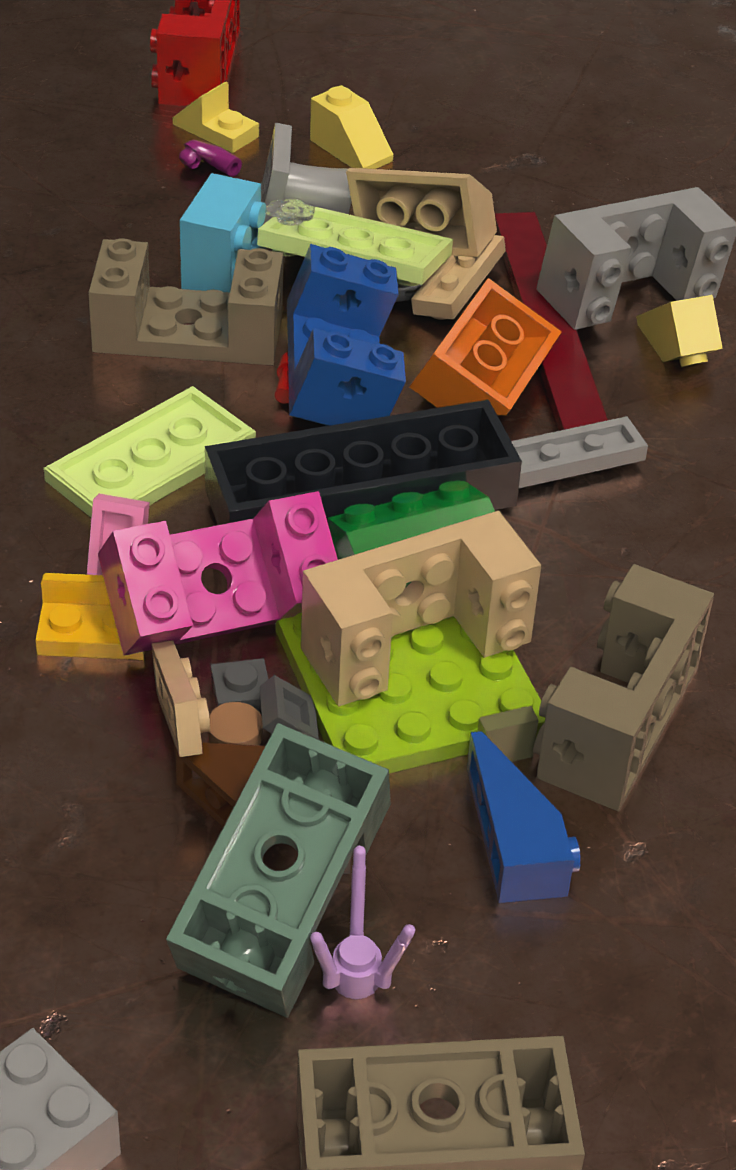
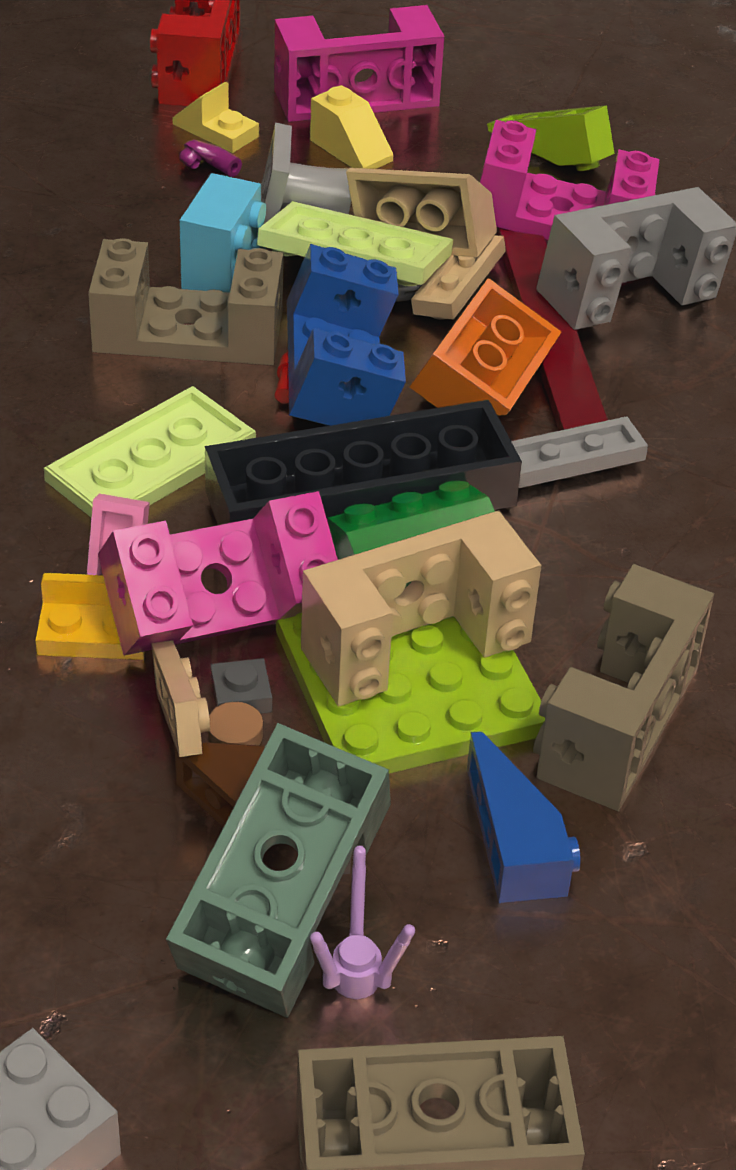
dark grey plate [259,675,319,740] -> none
clear plant [265,199,315,226] -> none
olive tile [477,706,538,762] -> none
light yellow slope [636,295,723,367] -> none
none -> dark pink plate [274,5,445,122]
none -> dark pink plate [480,120,660,239]
none -> lime slope [487,105,615,171]

